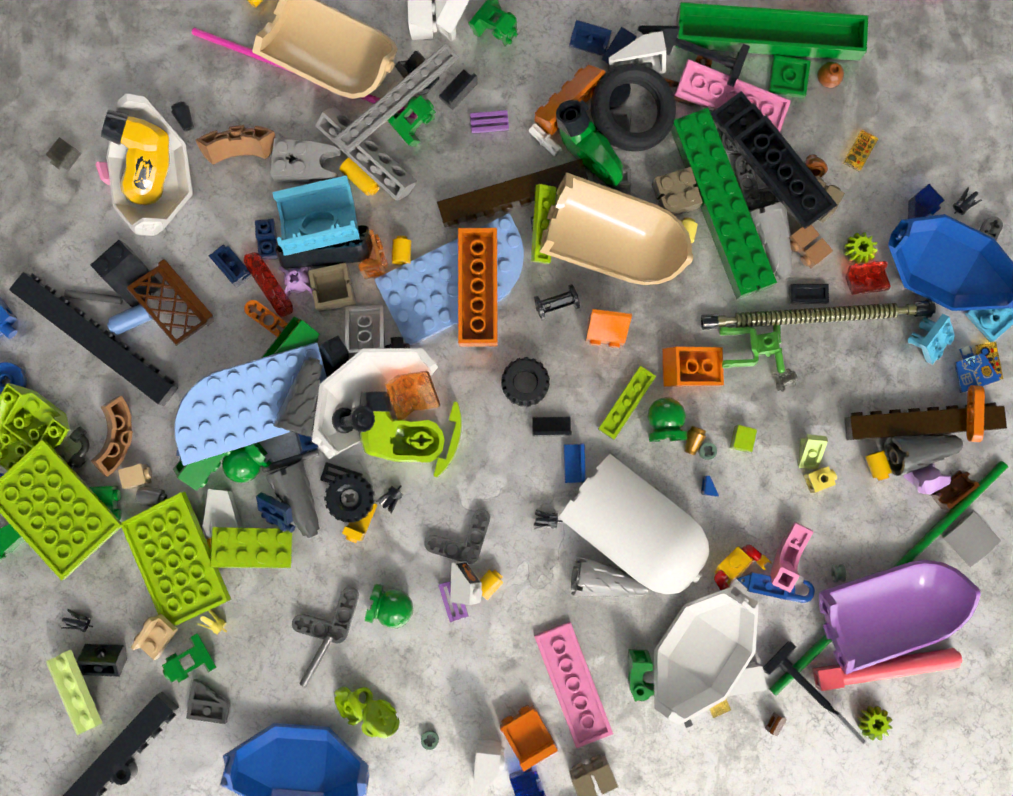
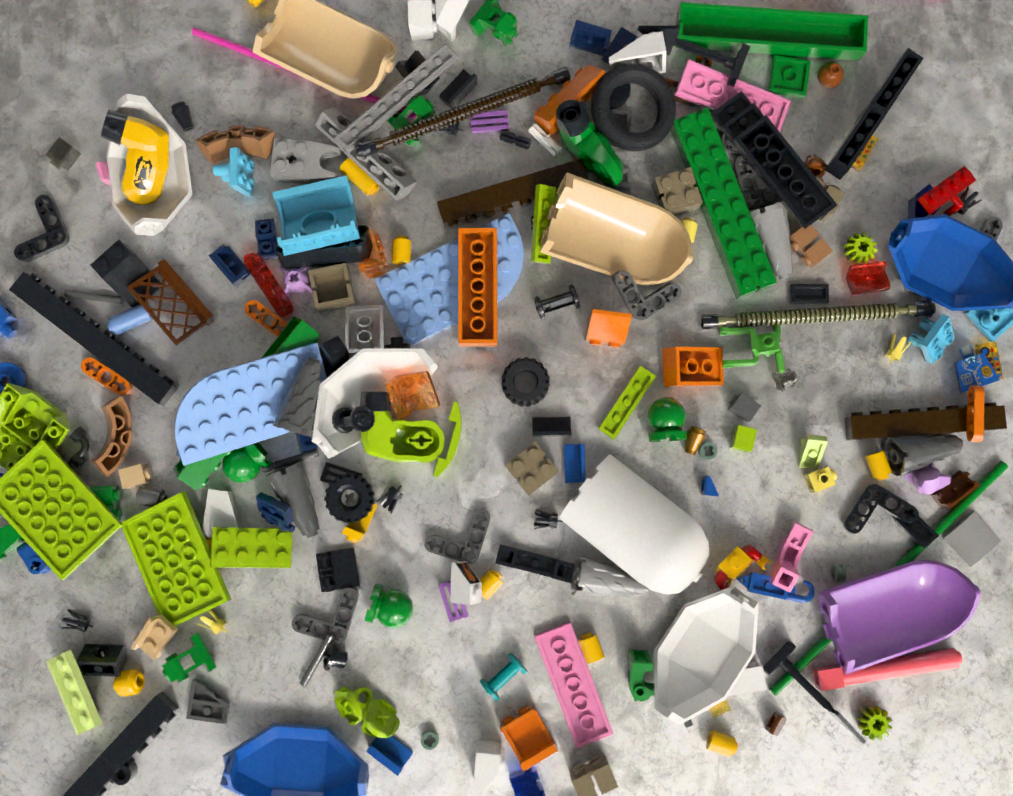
none -> black beam [14,195,70,262]
none -> blue piece [17,542,51,574]
none -> orange beam [81,357,133,396]
none -> yellow head [113,669,145,697]
none -> medium azure plate [213,147,255,196]
none -> black hinge [316,547,360,592]
none -> black piece [323,643,348,671]
none -> dark brown hose [354,66,571,160]
none -> blue panel [366,735,413,776]
none -> black piece [434,122,463,136]
none -> teal hose [480,652,528,701]
none -> black slope [495,544,576,583]
none -> black piece [500,130,531,149]
none -> dark tan piece [505,441,559,496]
none -> yellow brick [578,632,605,664]
none -> dark grey beam [613,270,682,320]
none -> yellow brick [706,730,738,757]
none -> dark grey brick [728,392,761,423]
none -> black hinge [824,48,924,180]
none -> black beam [844,484,919,534]
none -> light yellow piece [885,333,912,363]
none -> black tile [895,510,939,550]
none -> red plate [917,166,976,216]

